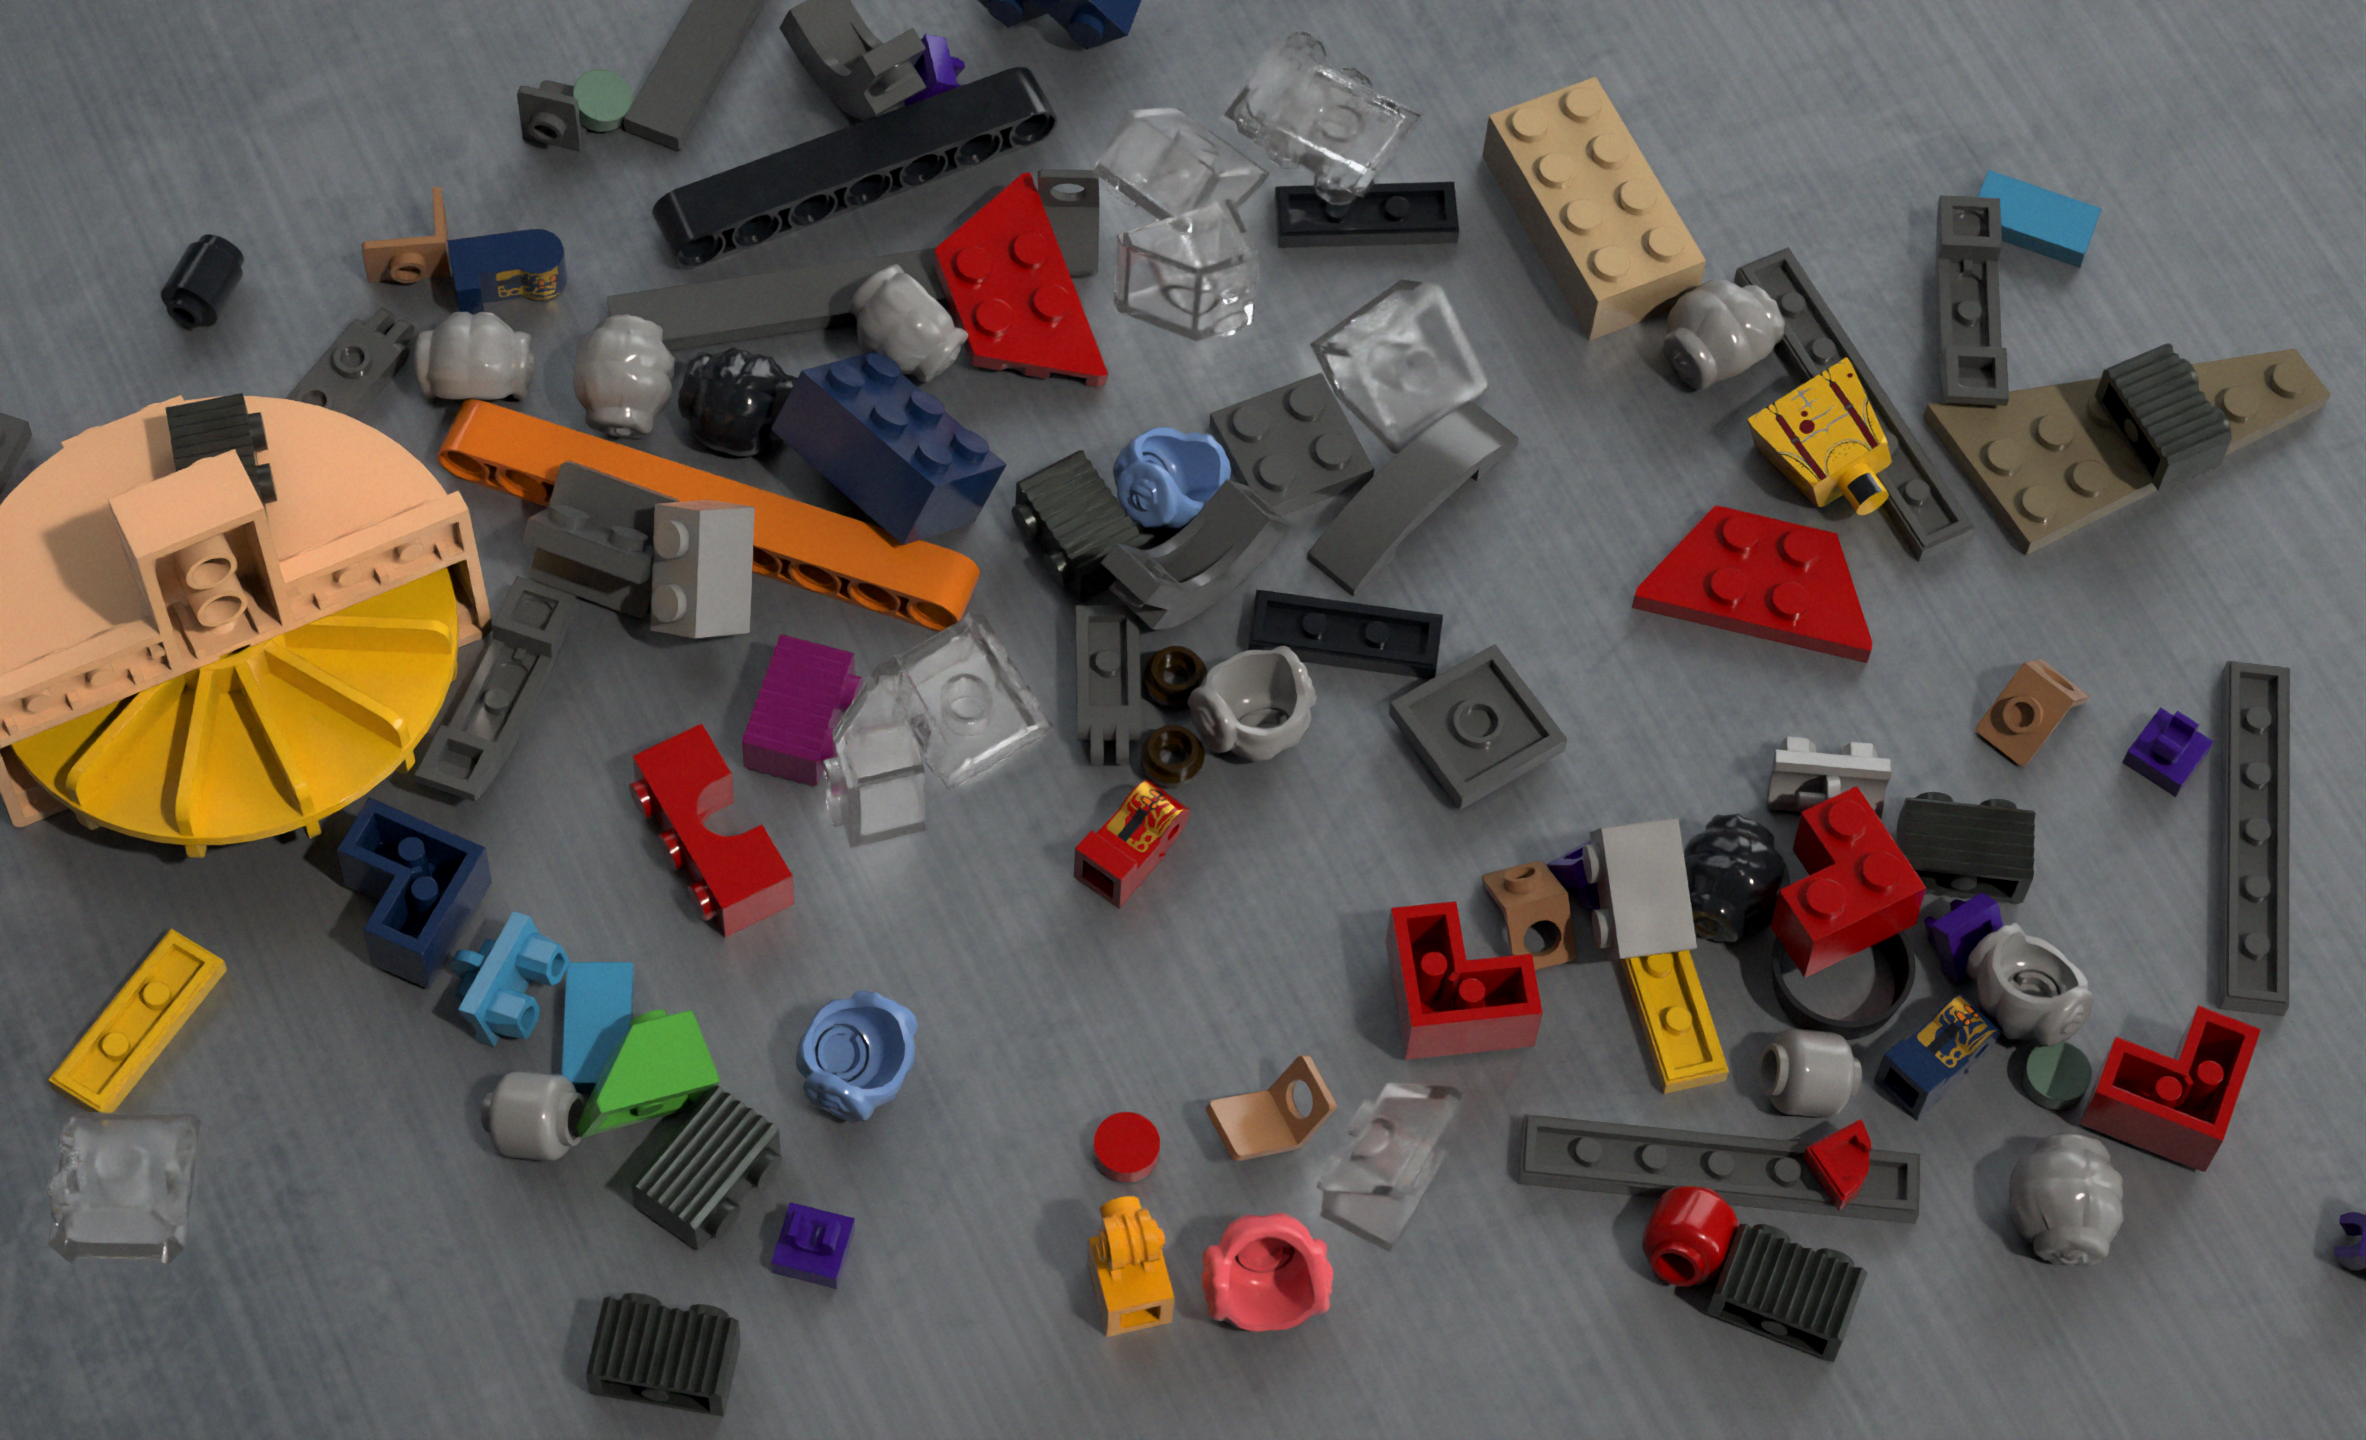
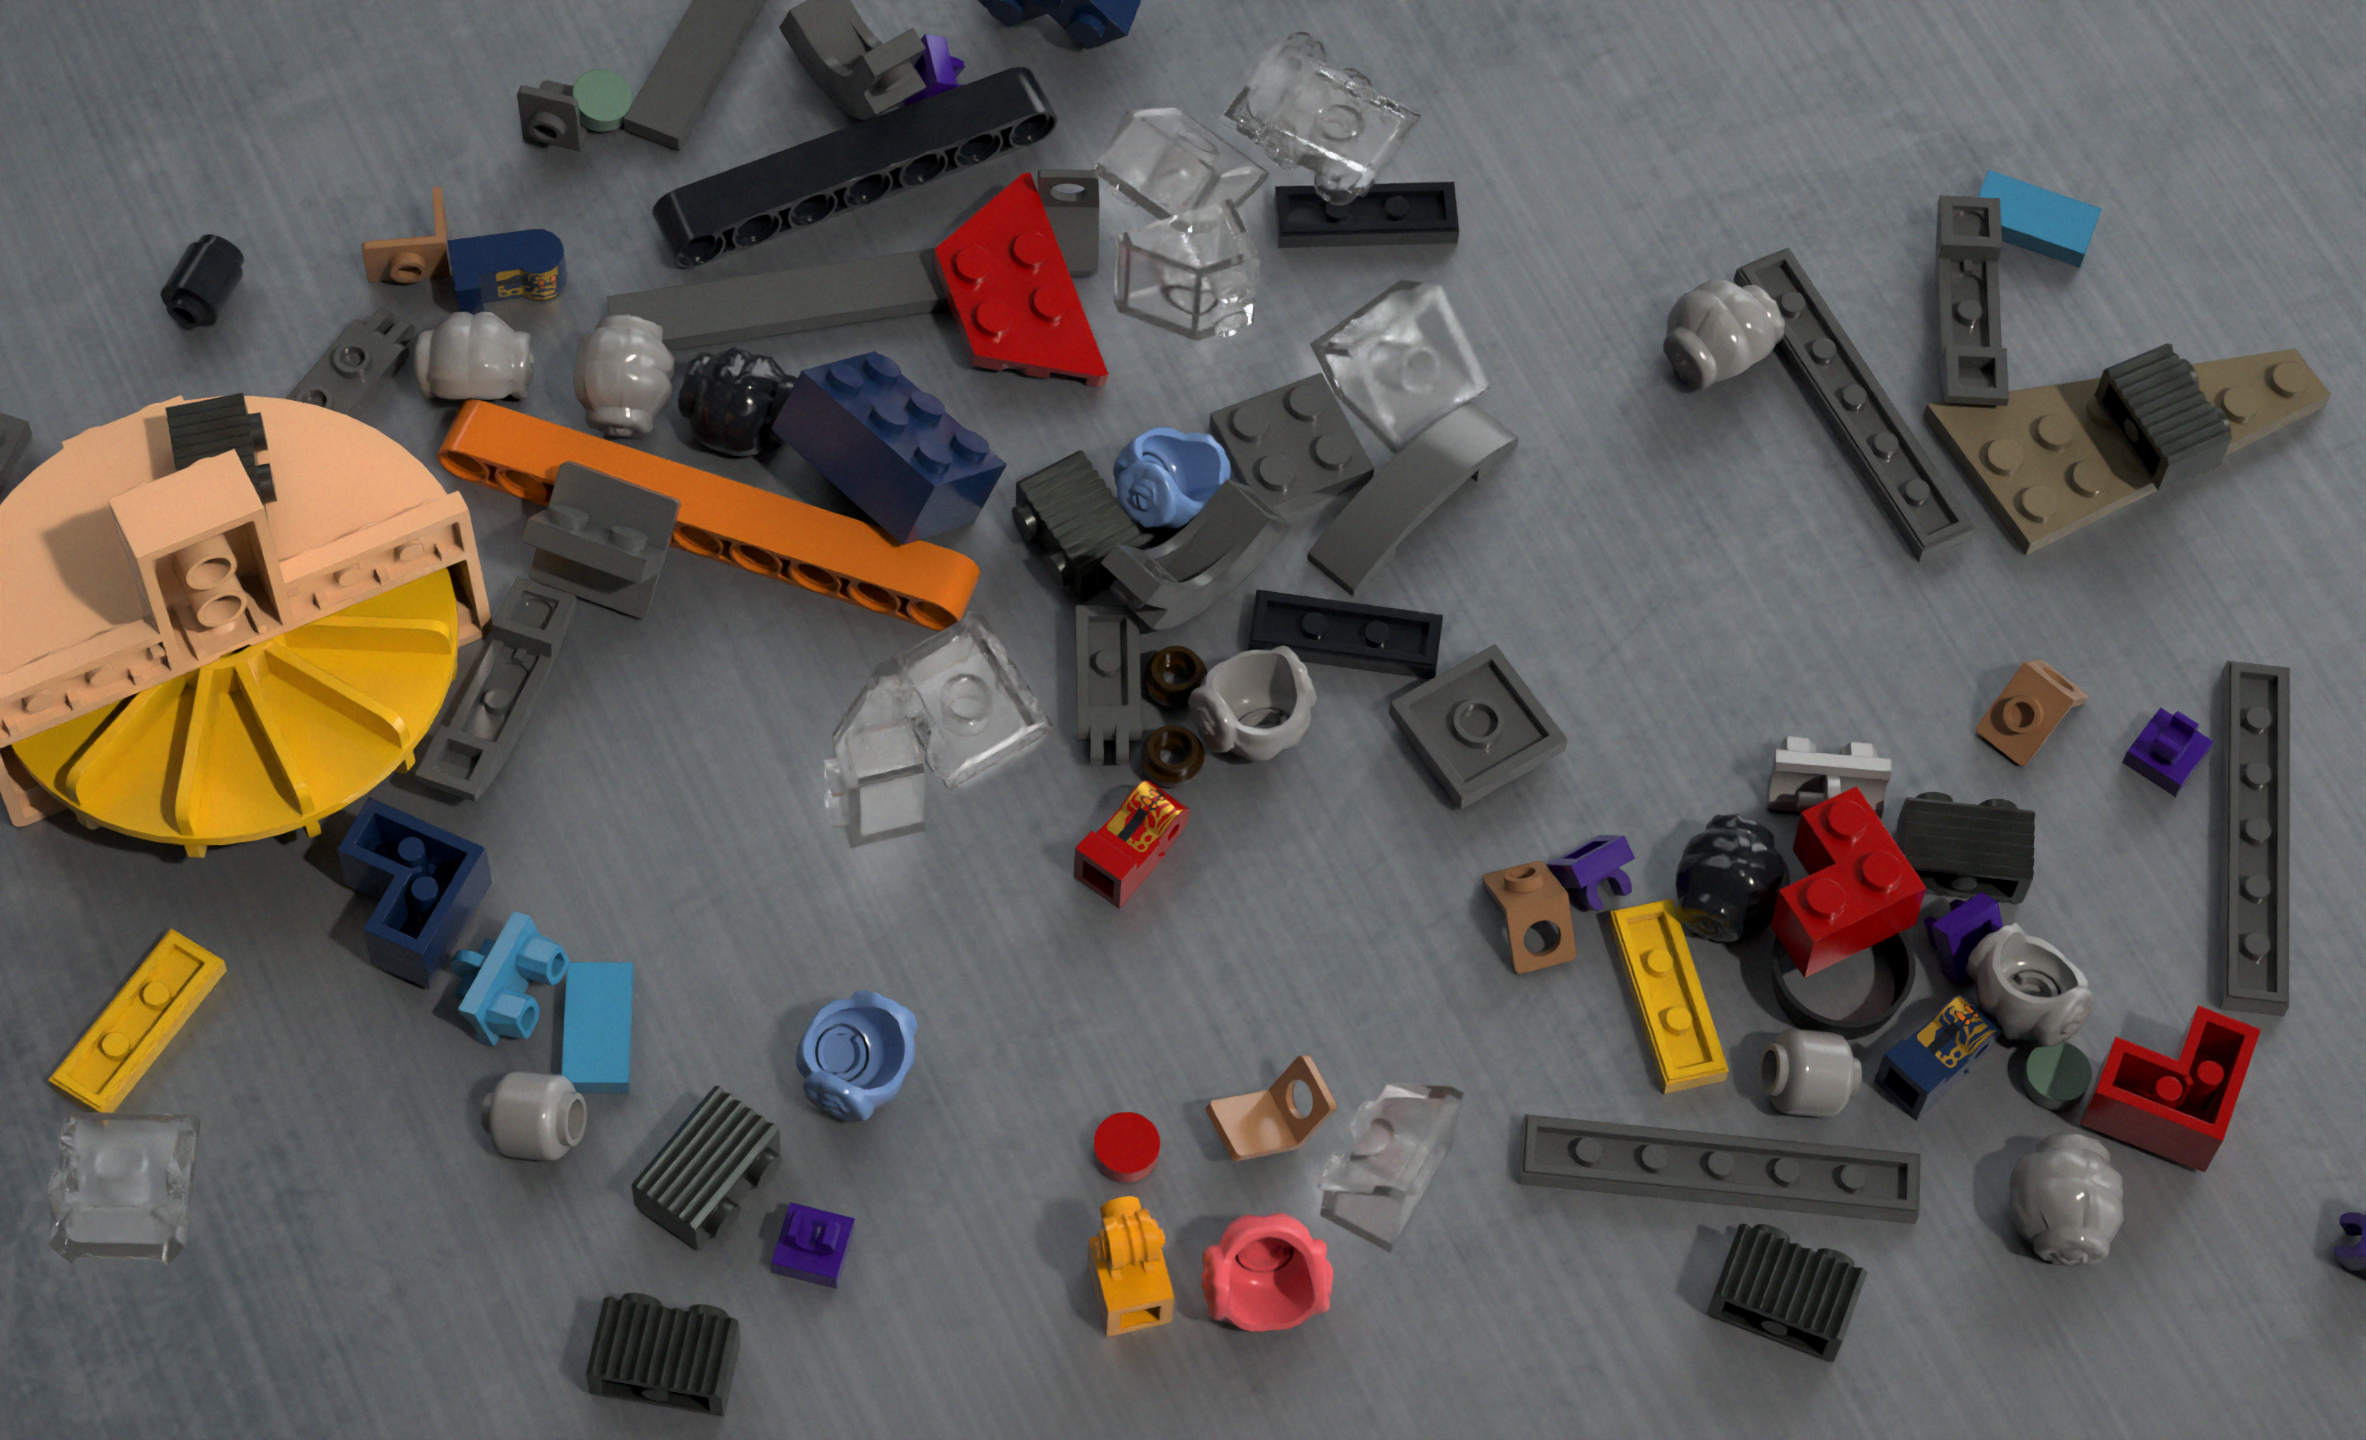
bright green slope [576,1009,721,1138] -> none
red arch [628,723,795,938] -> none
light grey brick [650,500,755,639] -> none
magenta brick [742,634,863,787] -> none
light grey hair [849,264,968,383] -> none
red brick [1385,901,1543,1060] -> none
tan brick [1482,77,1706,341] -> none
light grey brick [1583,818,1697,962] -> none
red wing [1632,505,1873,663] -> none
red head [1642,1186,1739,1286] -> none
yellow torso [1747,357,1892,515] -> none
red tile [1803,1119,1871,1211] -> none

